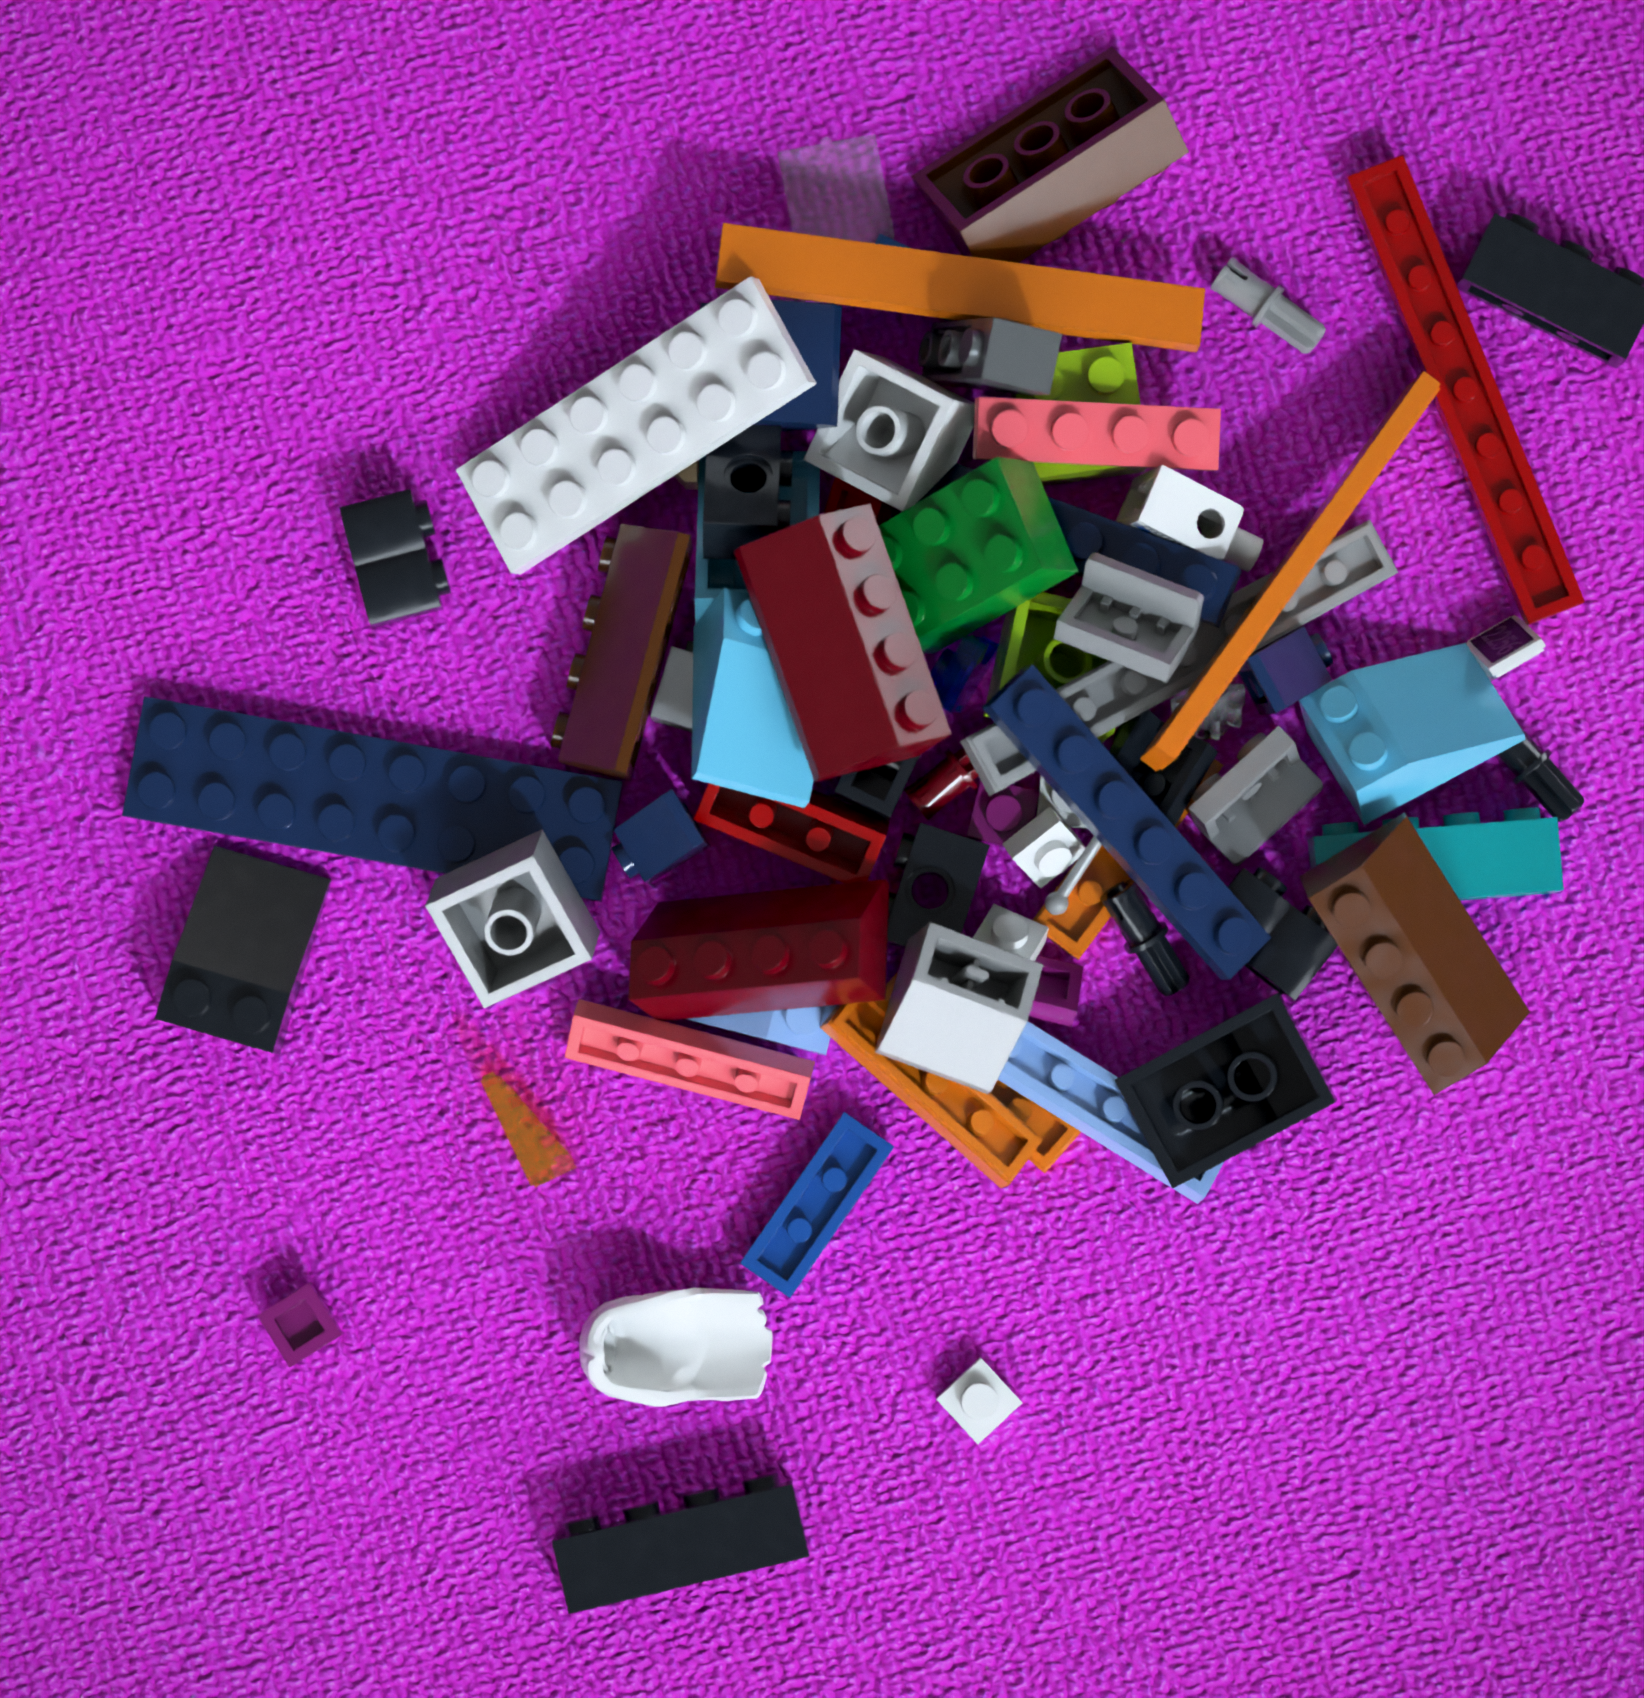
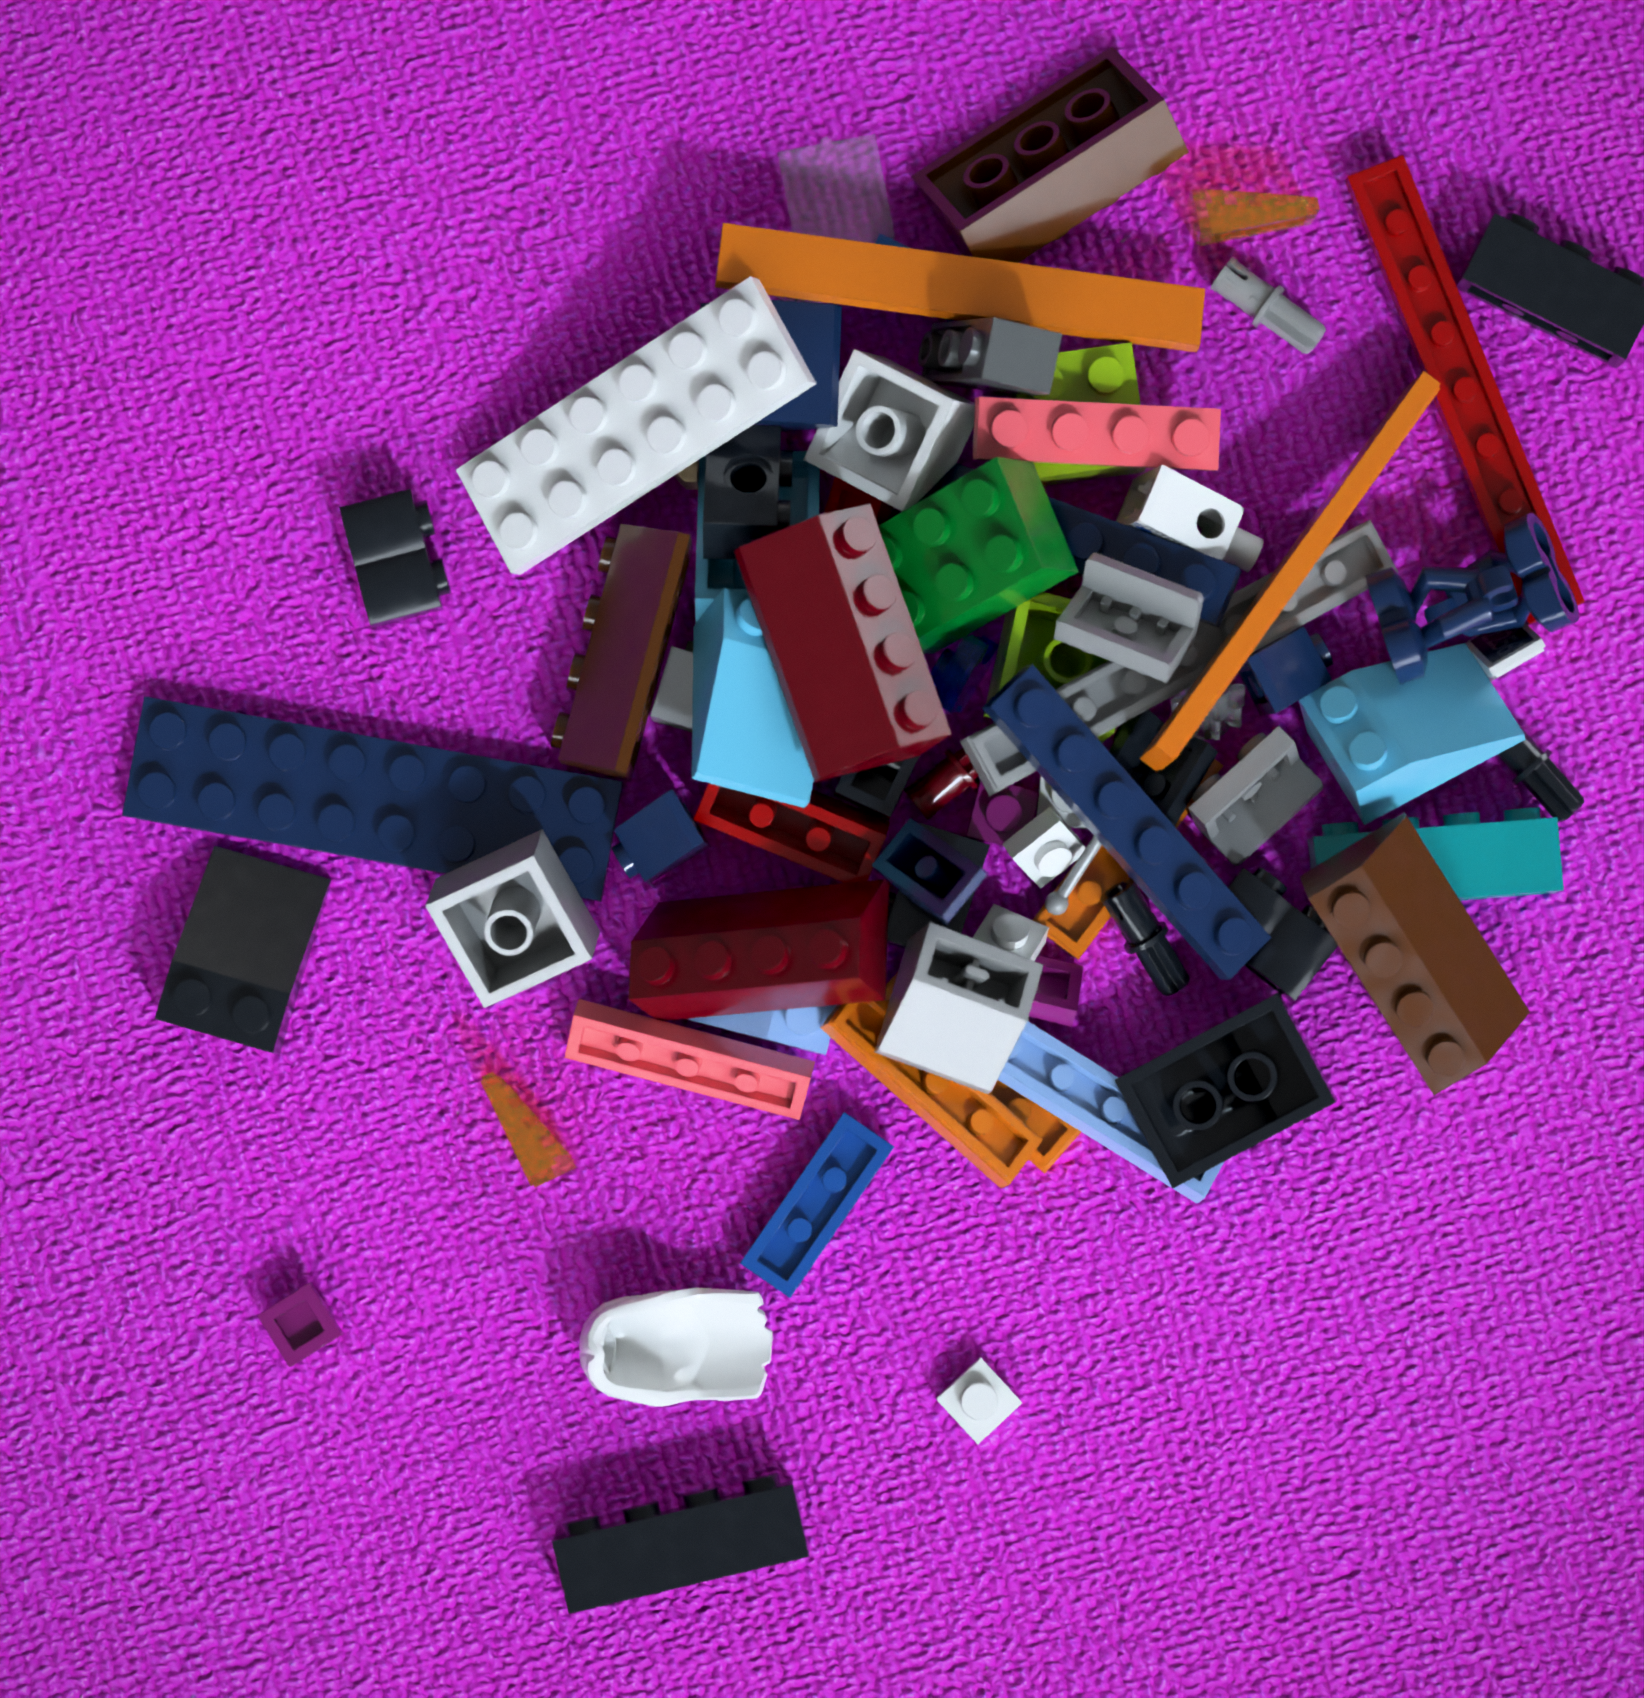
none -> dark blue slope [872,818,988,926]
none -> slope [1188,188,1320,246]
none -> dark blue piece [1365,566,1518,685]
none -> dark blue piece [1424,513,1579,637]

